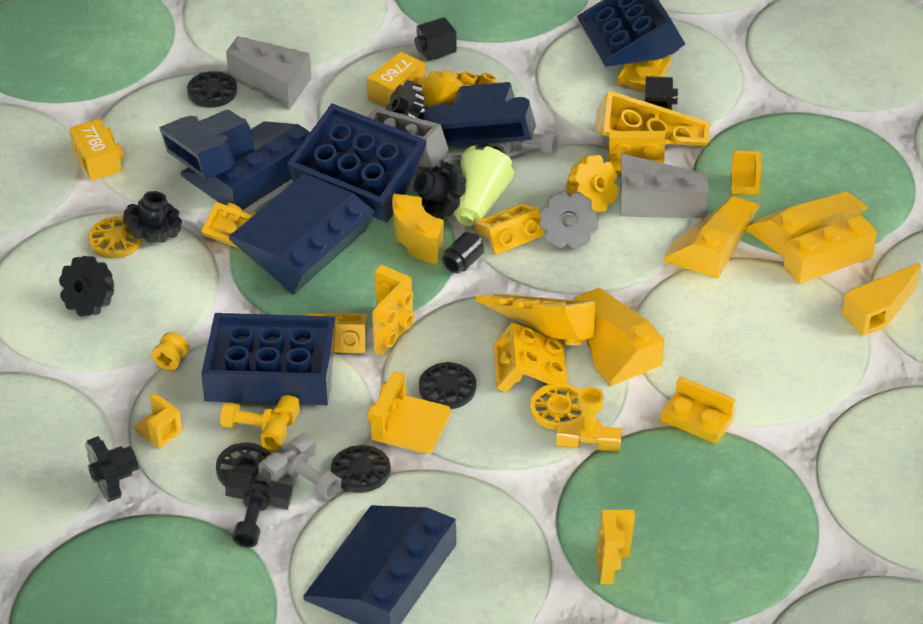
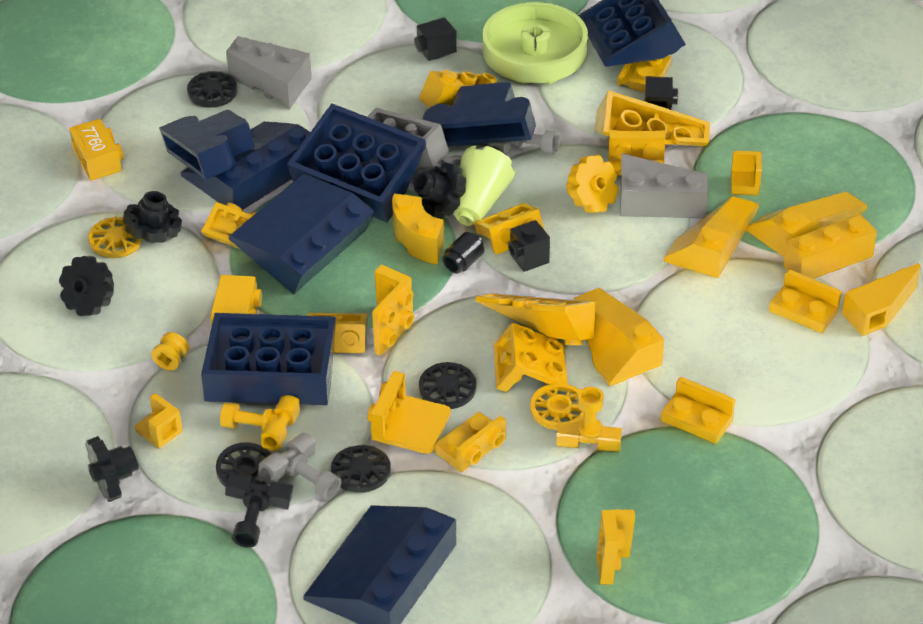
yellow brick [367,52,427,108] -> none
black plant [385,80,430,119] -> none
plant [540,191,599,249] -> none
none -> yellow brick [210,275,262,326]
none -> yellow bracket [434,411,506,473]
none -> yellowish green piece [482,2,588,84]
none -> black brick [508,220,550,272]
none -> yellow bracket [769,270,842,334]

